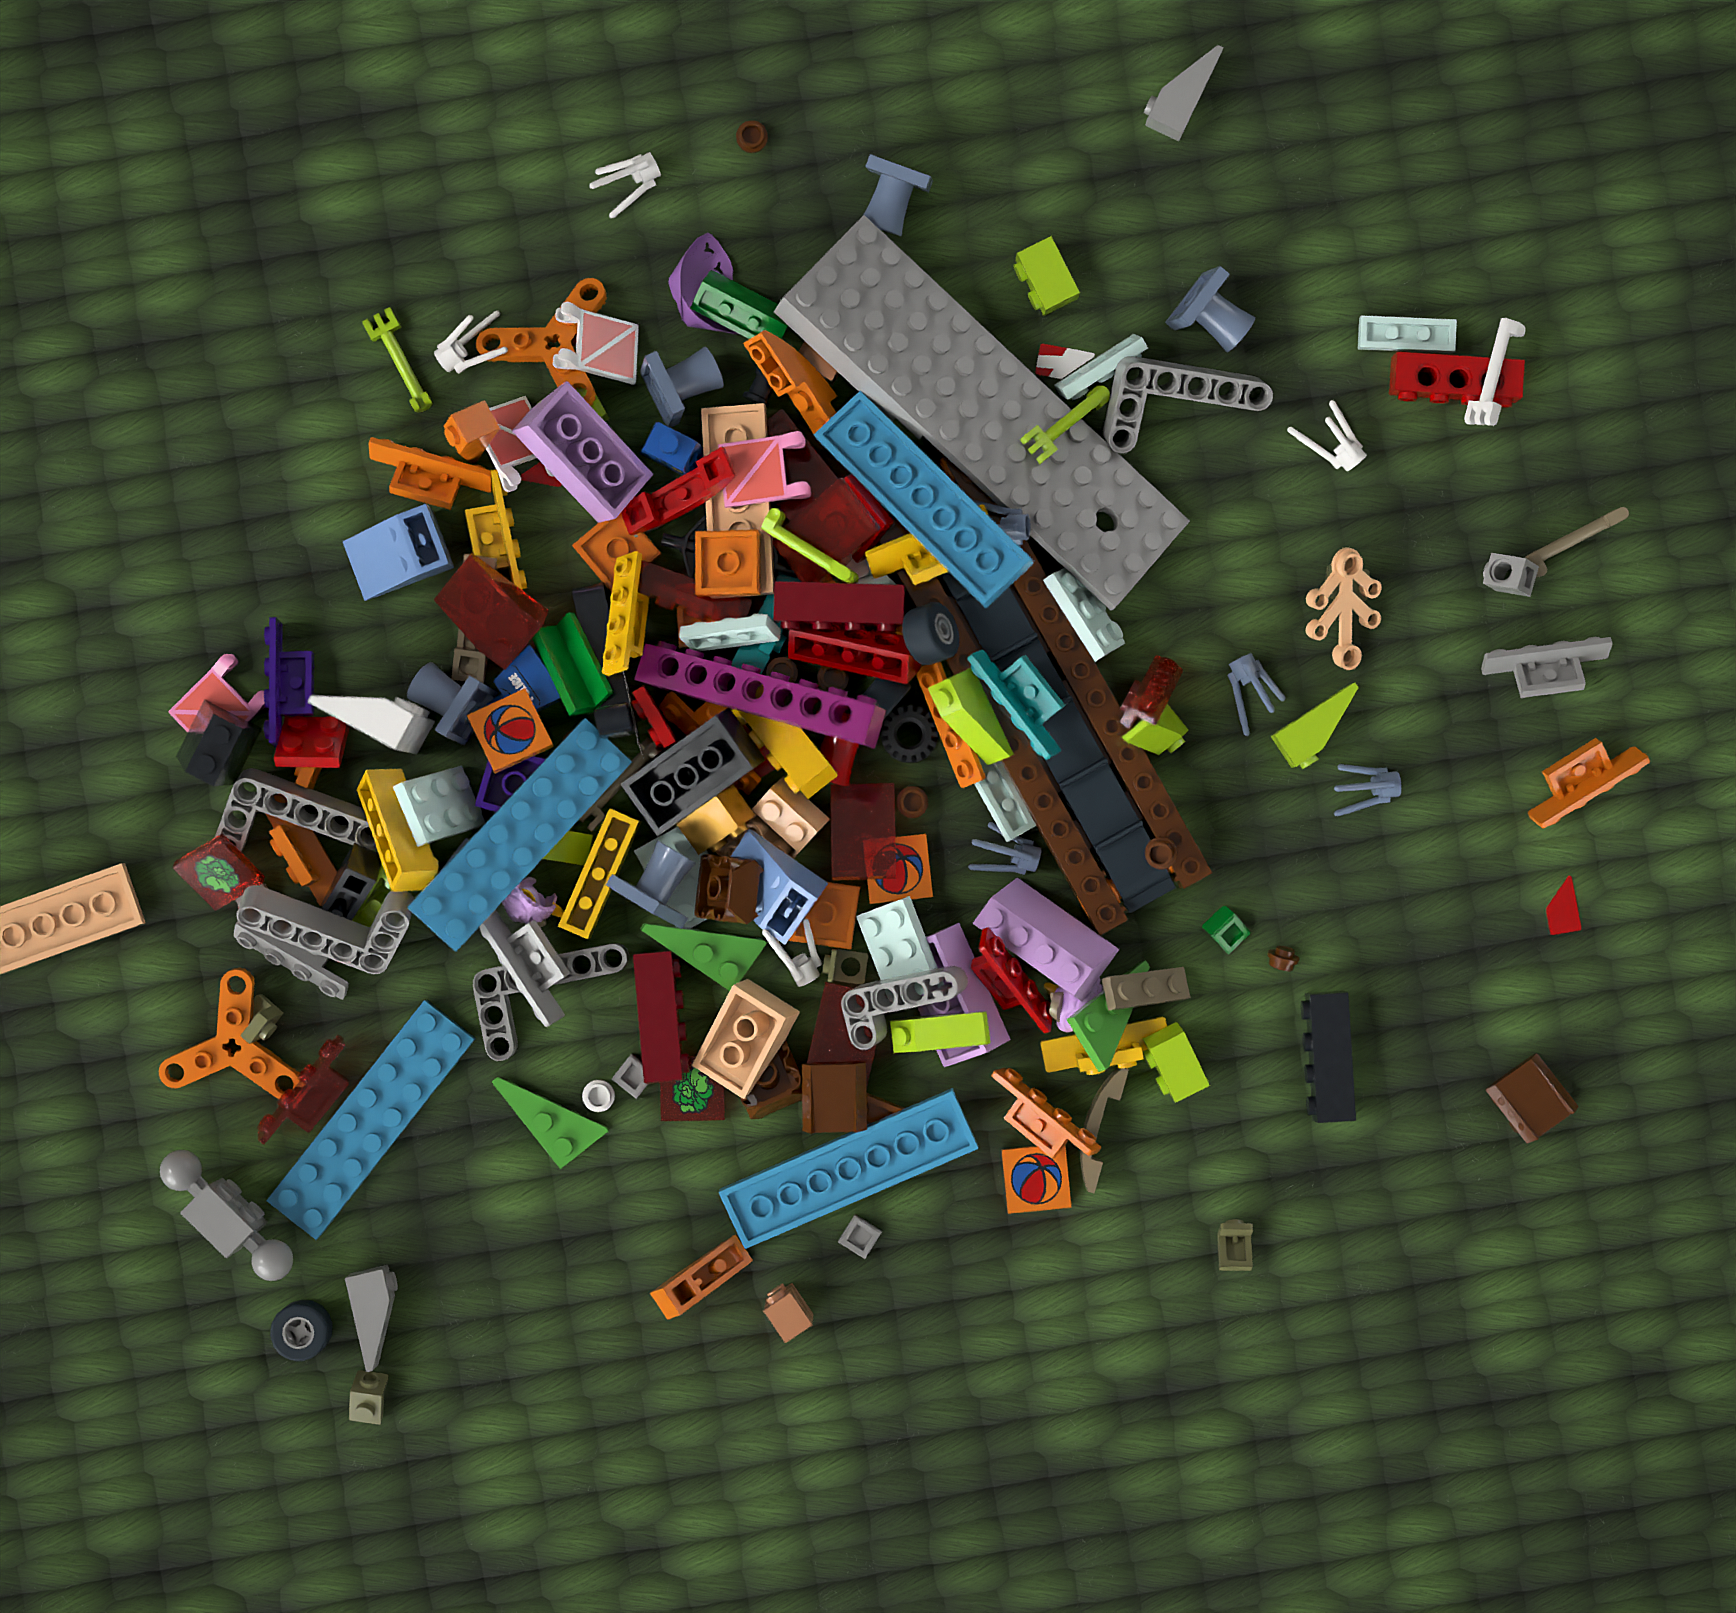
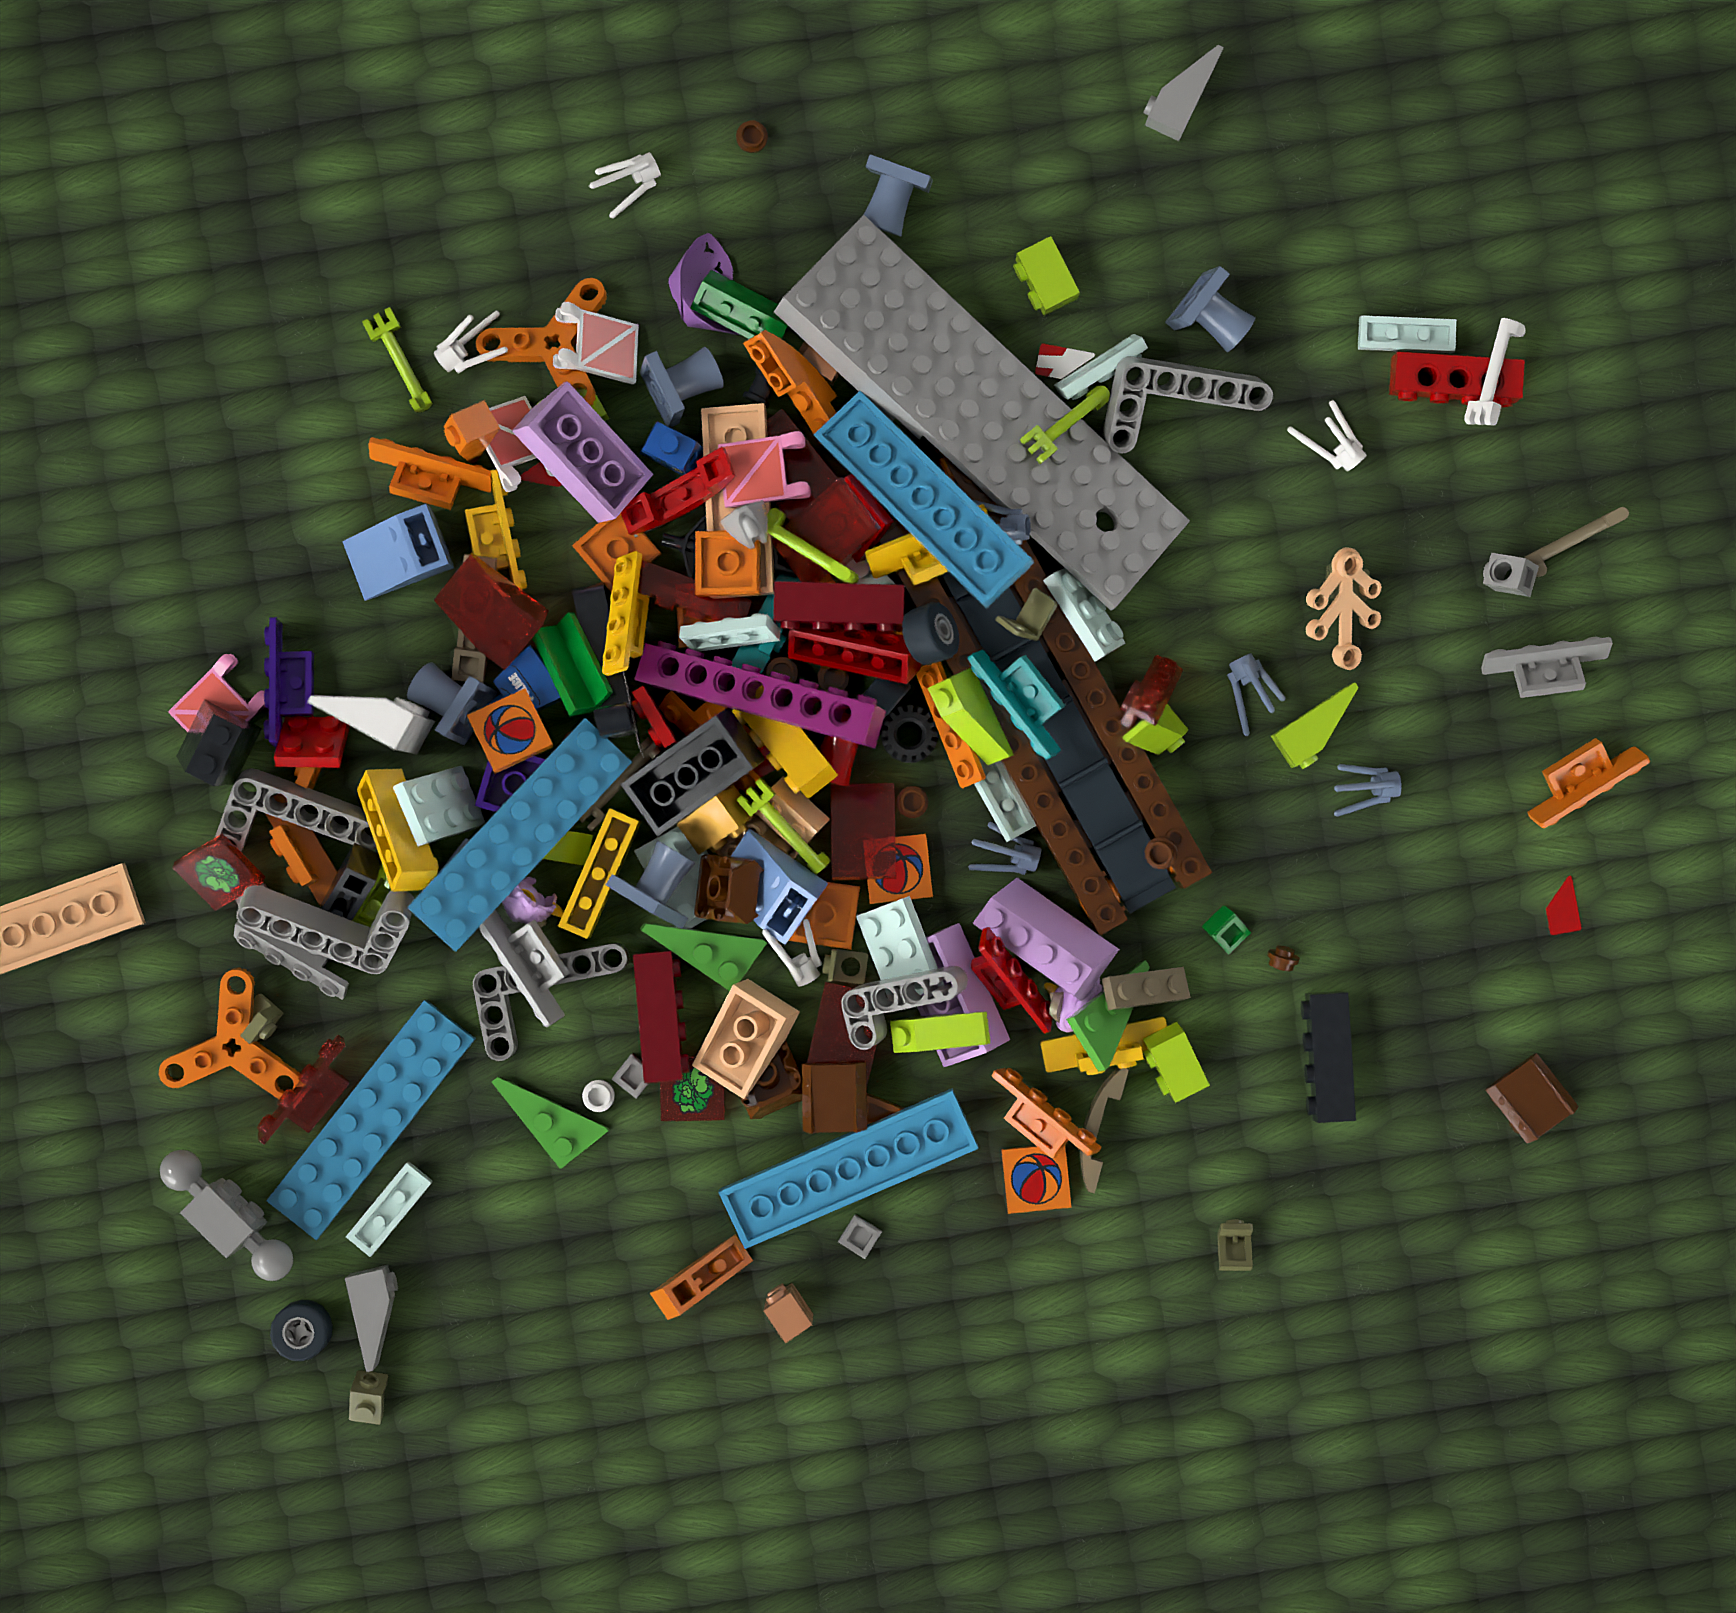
none -> light aqua plate [346,1161,433,1257]
none -> light grey hat [720,500,768,550]
none -> lime hinge [737,778,830,874]
none -> olive bracket [996,588,1057,641]

